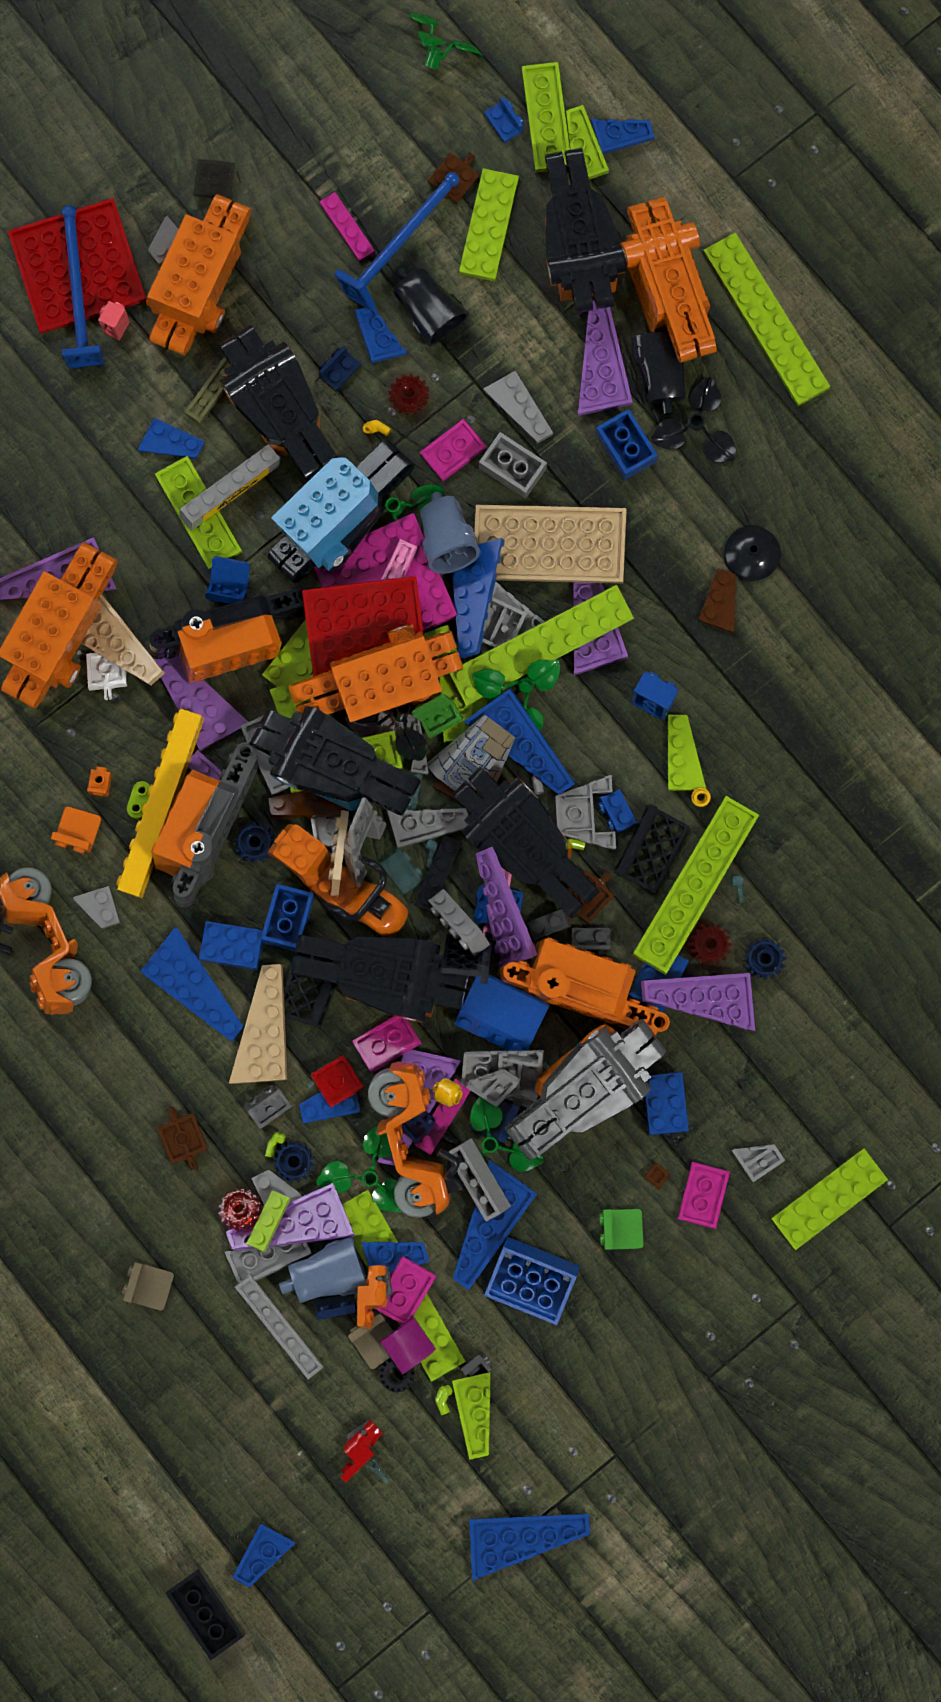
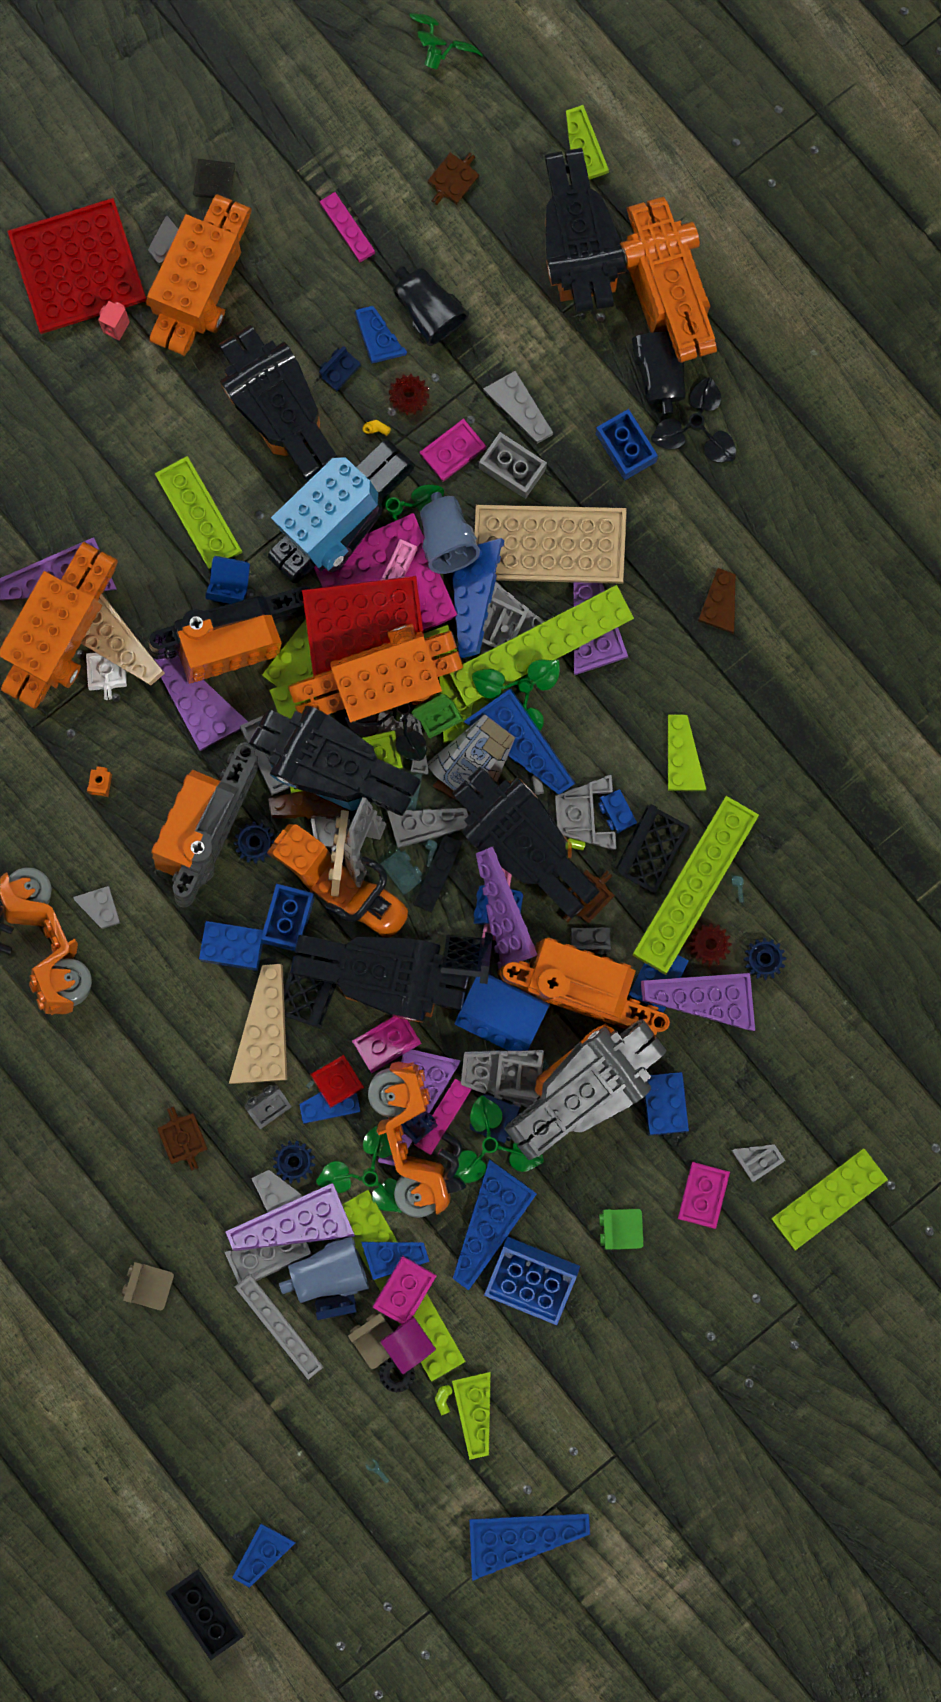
orange bracket [51,807,101,854] -> none
blue piece [62,205,105,369] -> none
yellow brick [116,708,205,898] -> none
lime plate [127,781,150,819] -> none
blue wing [138,418,205,460] -> none
blue wing [140,927,244,1042] -> none
light grey brick [179,444,280,531] -> none
olive plate [184,357,230,424] -> none
medium lavender plate [188,750,221,781] -> none
clear red gear [219,1188,262,1232] -> none
lime plate [246,1190,291,1253] -> none
lime arm [265,1132,286,1158] -> none
blue piece [334,172,460,311] -> none
red plate [340,1420,383,1483] -> none
orange plate [357,1265,393,1329] -> none
light grey brick [428,889,490,956] -> none
yellow head [432,1078,463,1107] -> none
light grey brick [449,1138,511,1221] -> none
lime plate [459,168,519,281] -> none
dark grey bracket [461,1354,492,1376] -> none
light grey wing [466,1069,520,1107] -> none
blue bracket [484,97,524,144] -> none
lime plate [522,62,570,173] -> none
dark grey plate [528,909,571,940] -> none
medium lavender wing [578,300,633,416] -> none
blue wing [591,119,655,154] -> none
blue brick [631,672,678,721] -> none
reddish brown tile [644,1162,671,1190] -> none
yellow plate [691,787,711,807] -> none
lime plate [703,233,831,406] -> none
black dish [724,526,781,581] -> none

